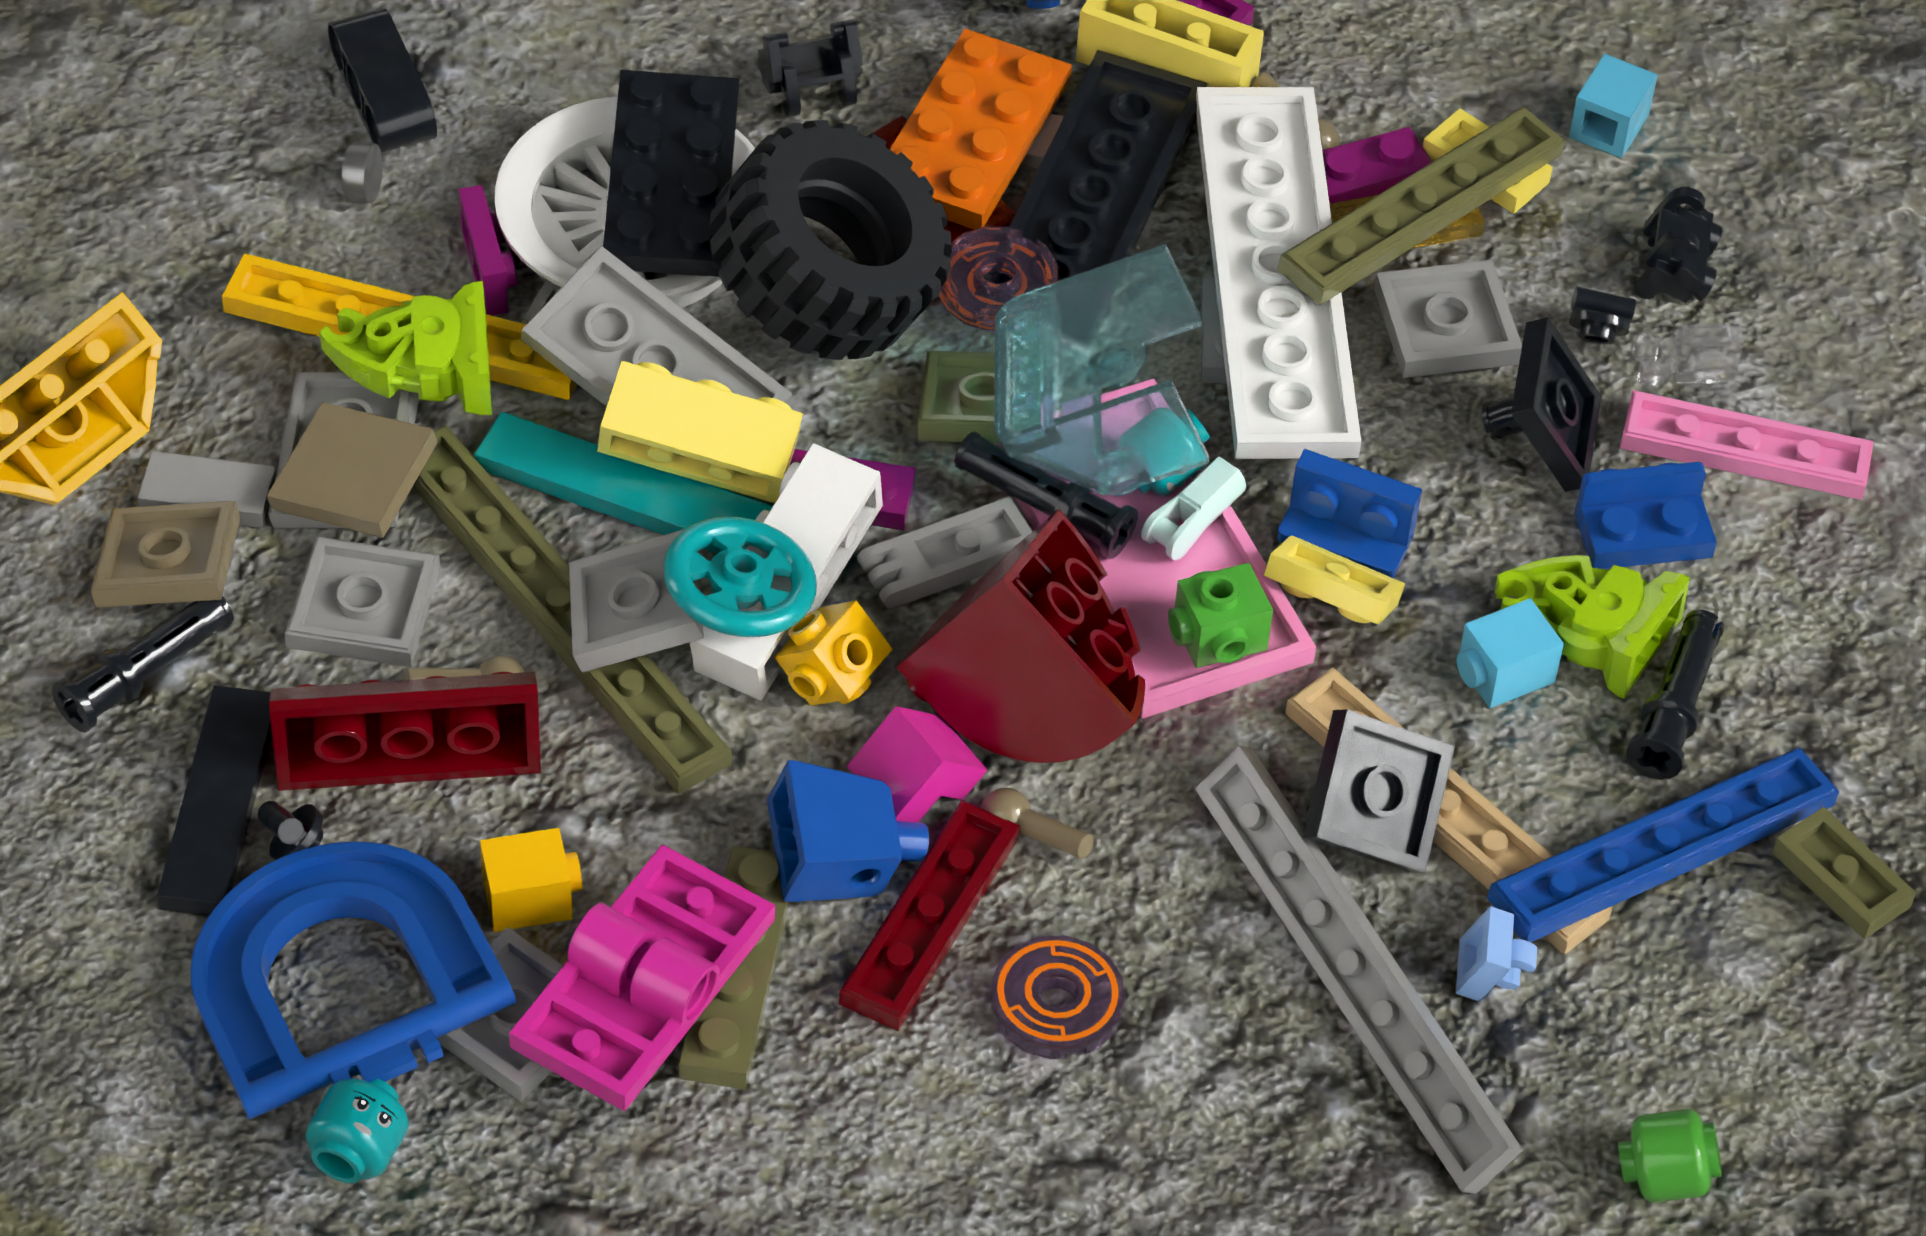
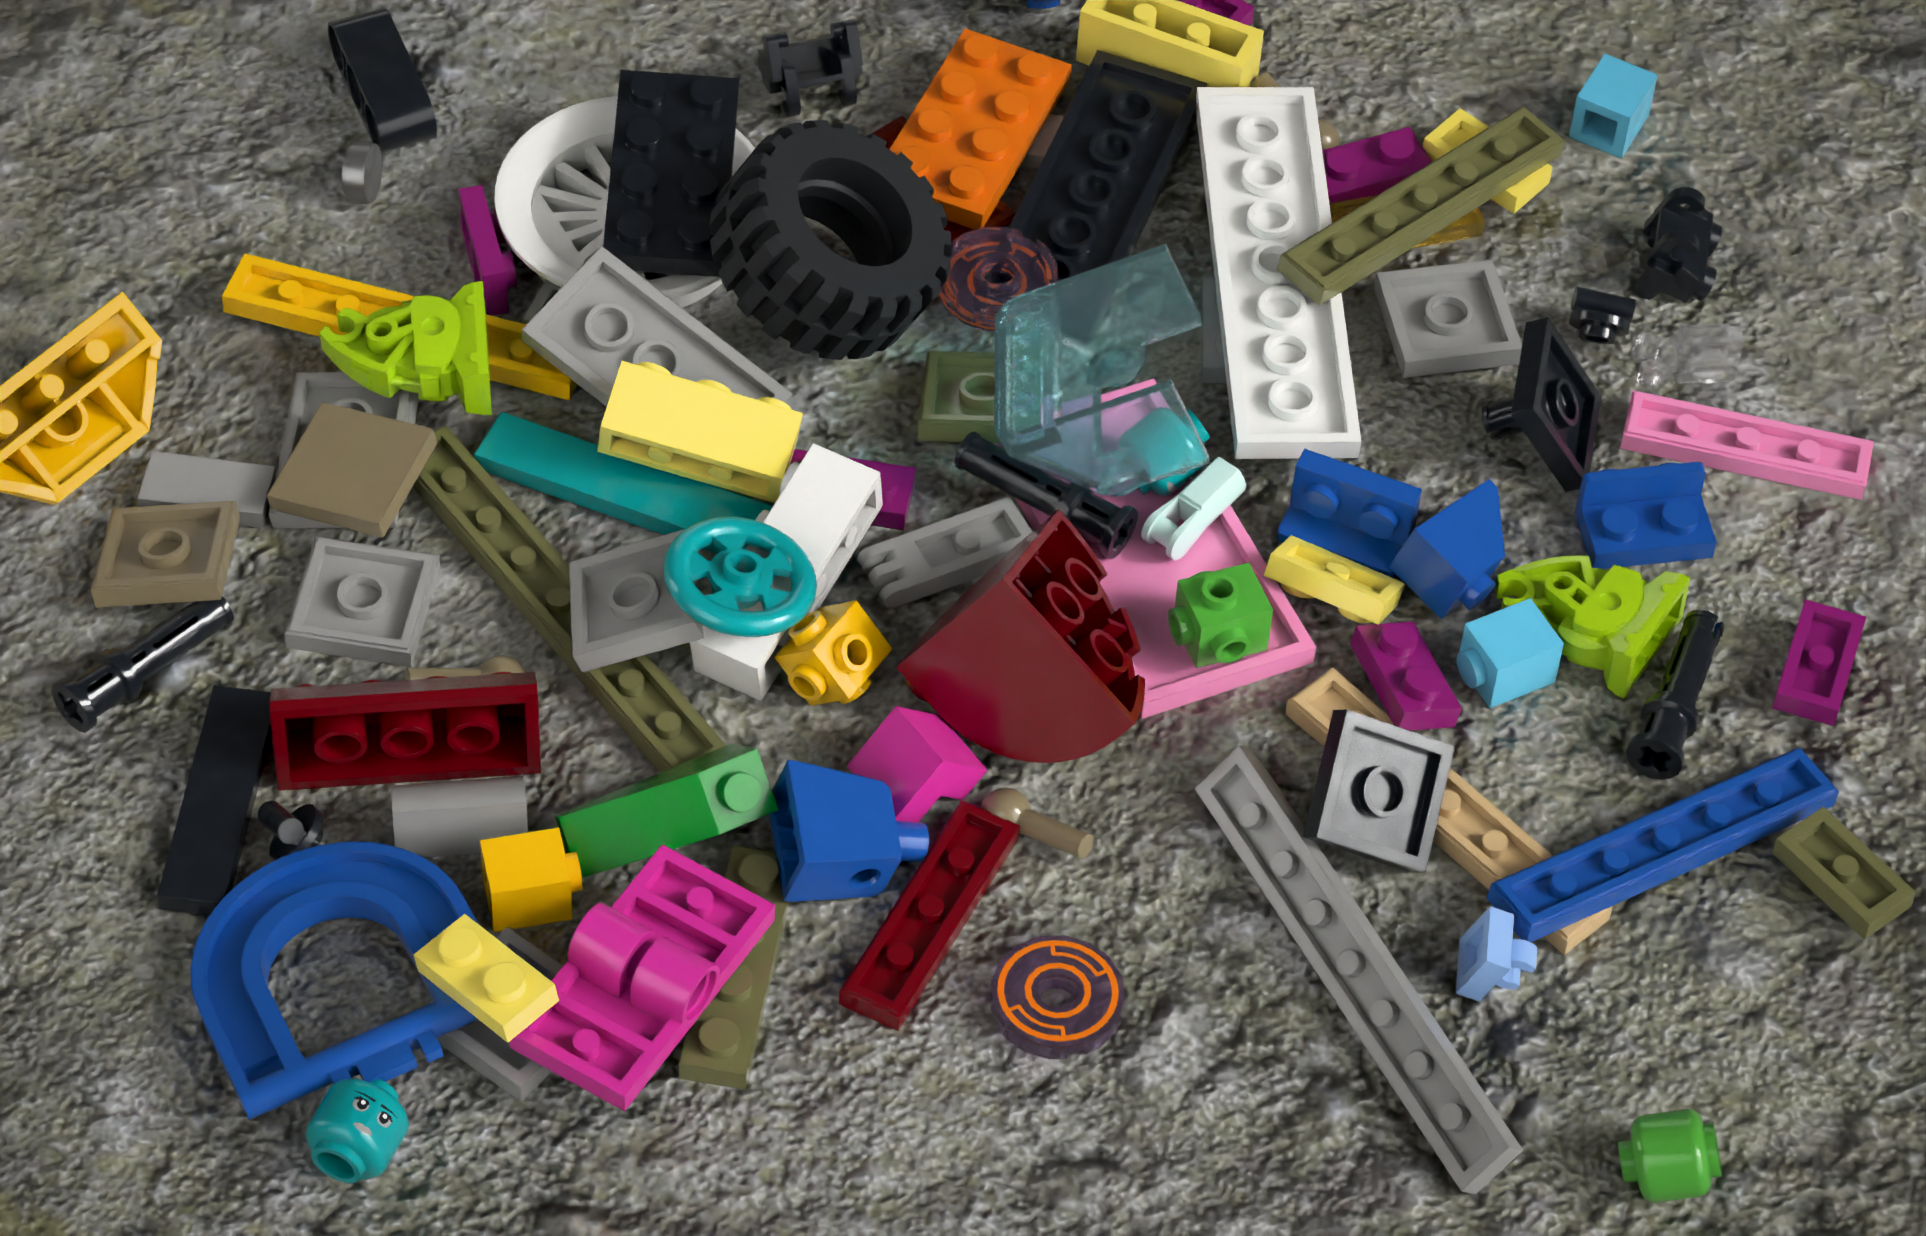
none -> light grey brick [391,776,528,858]
none -> light yellow plate [413,914,559,1043]
none -> green slope [554,744,778,878]
none -> magenta plate [1350,621,1462,731]
none -> blue slope [1389,479,1505,619]
none -> magenta plate [1772,599,1867,726]

